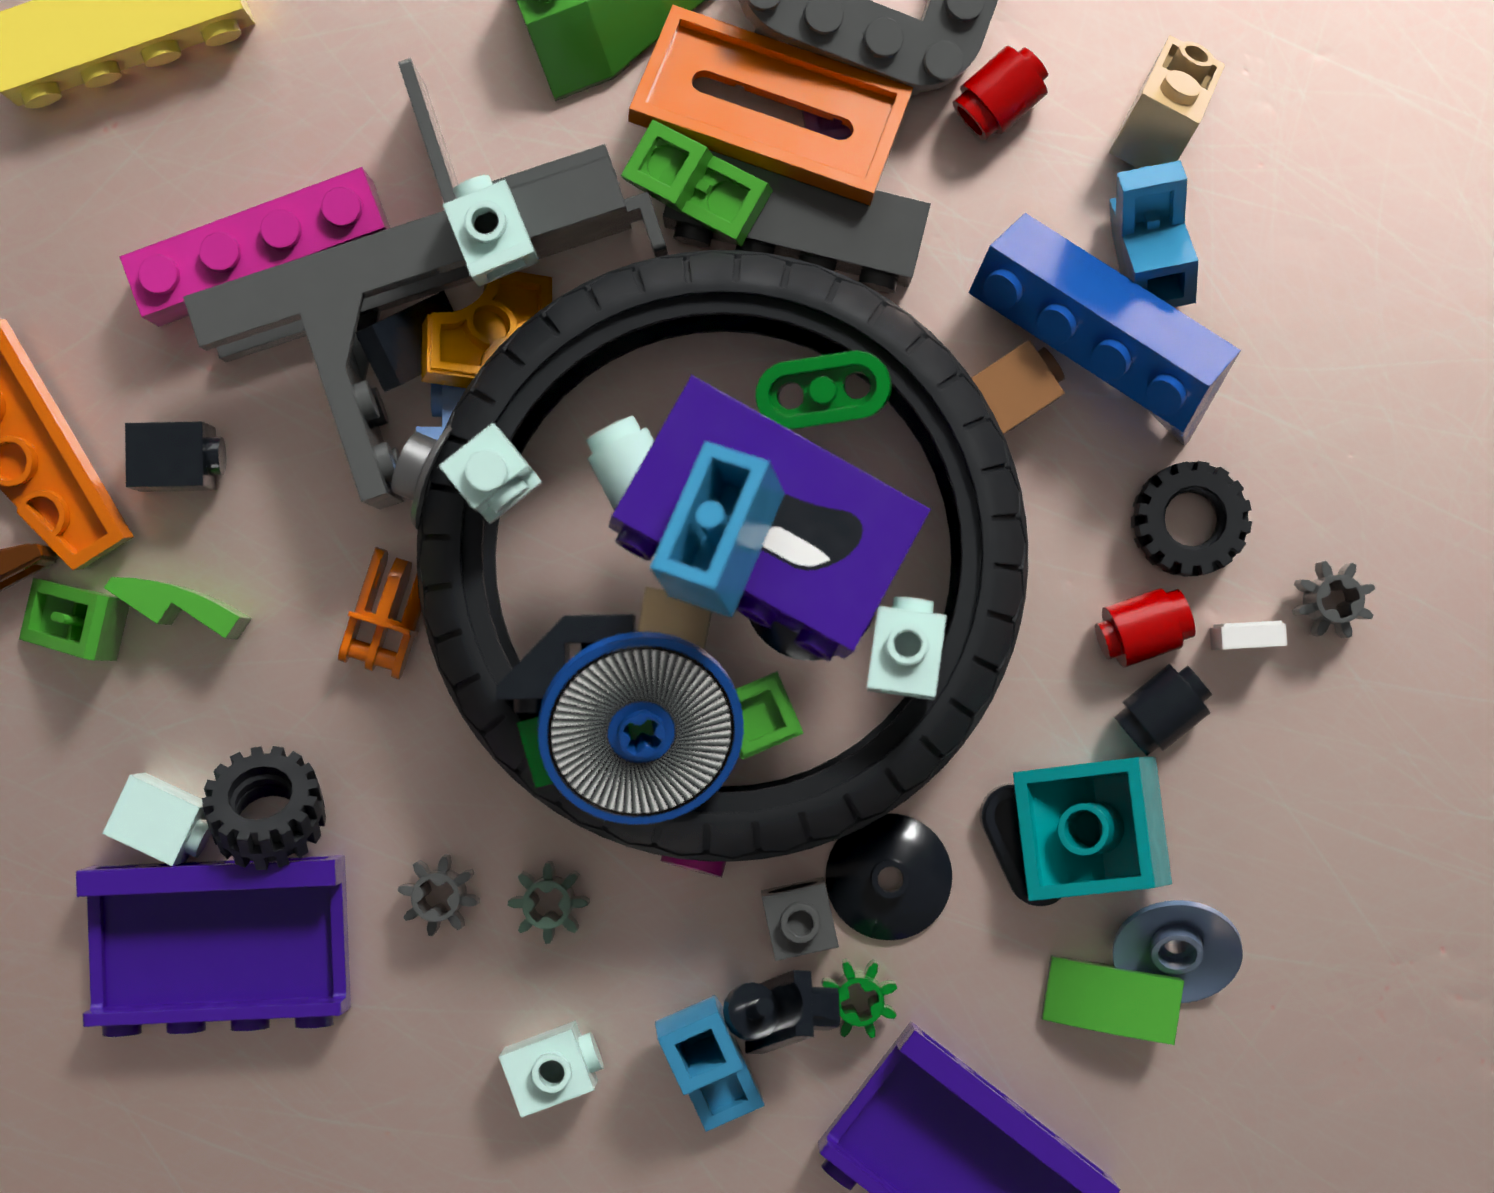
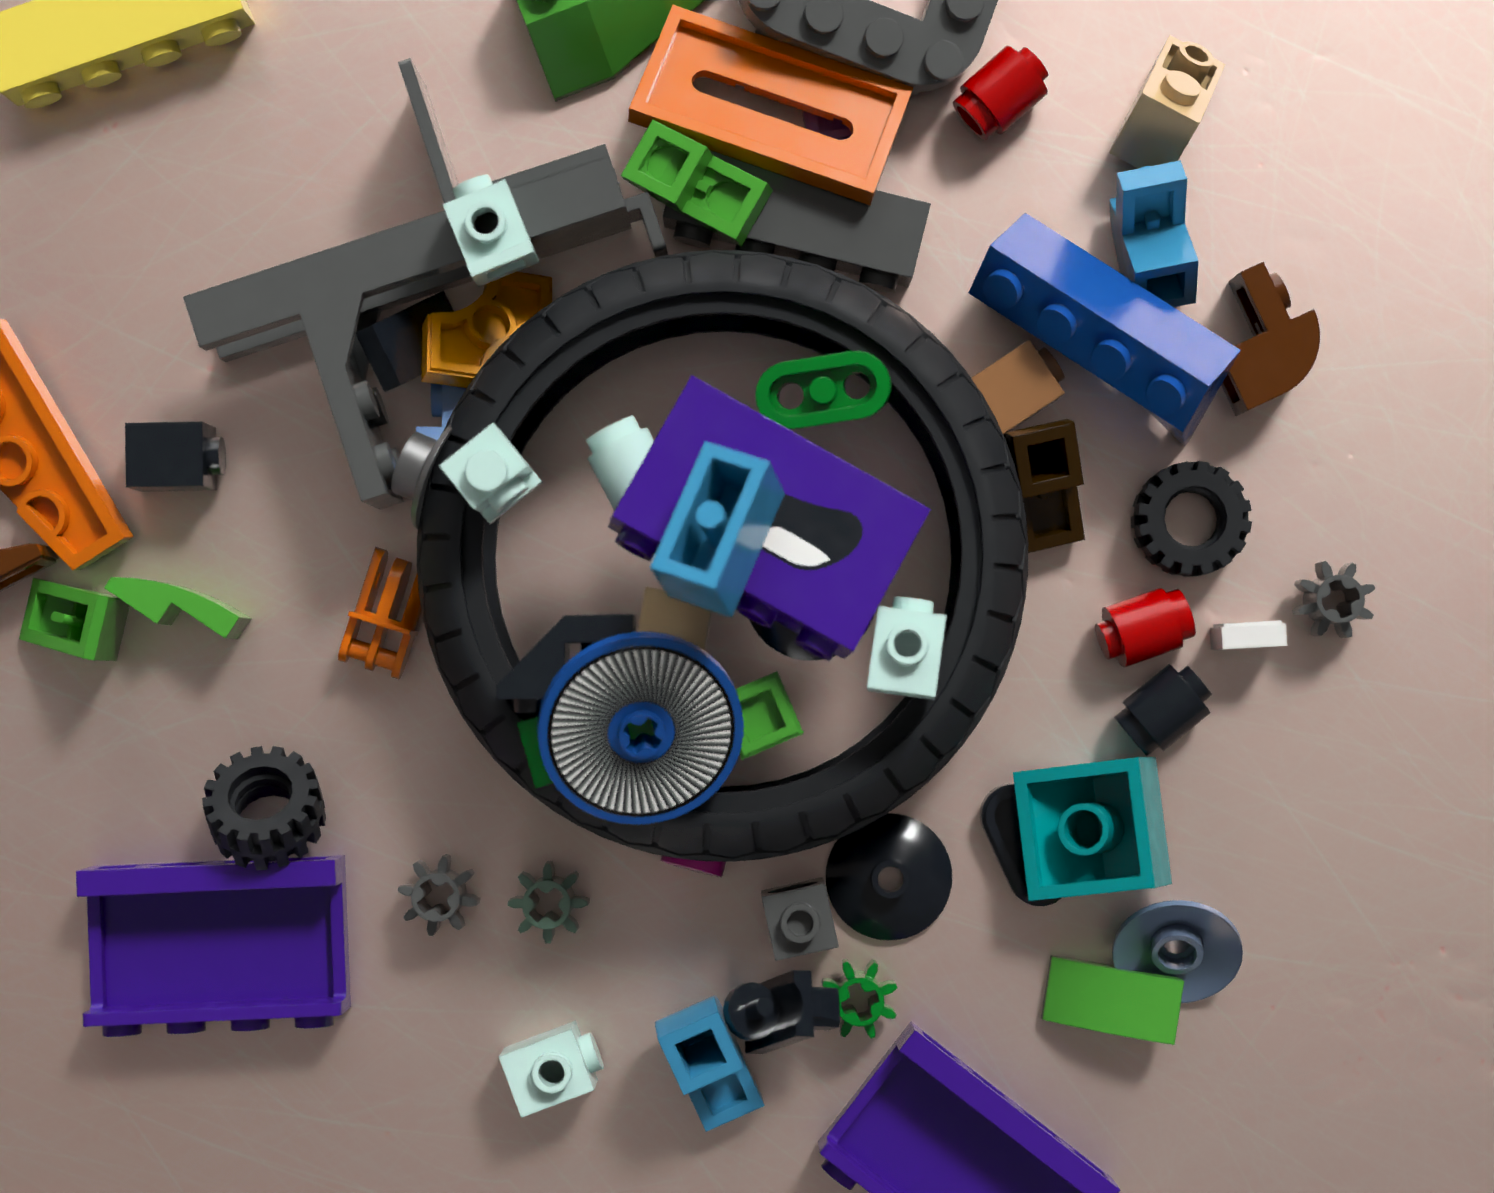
light aqua brick [102,772,211,866] -> none
dark pink brick [119,167,390,327] -> none
none -> dark brown brick [1003,419,1085,553]
none -> reddish brown brick [1221,262,1320,416]

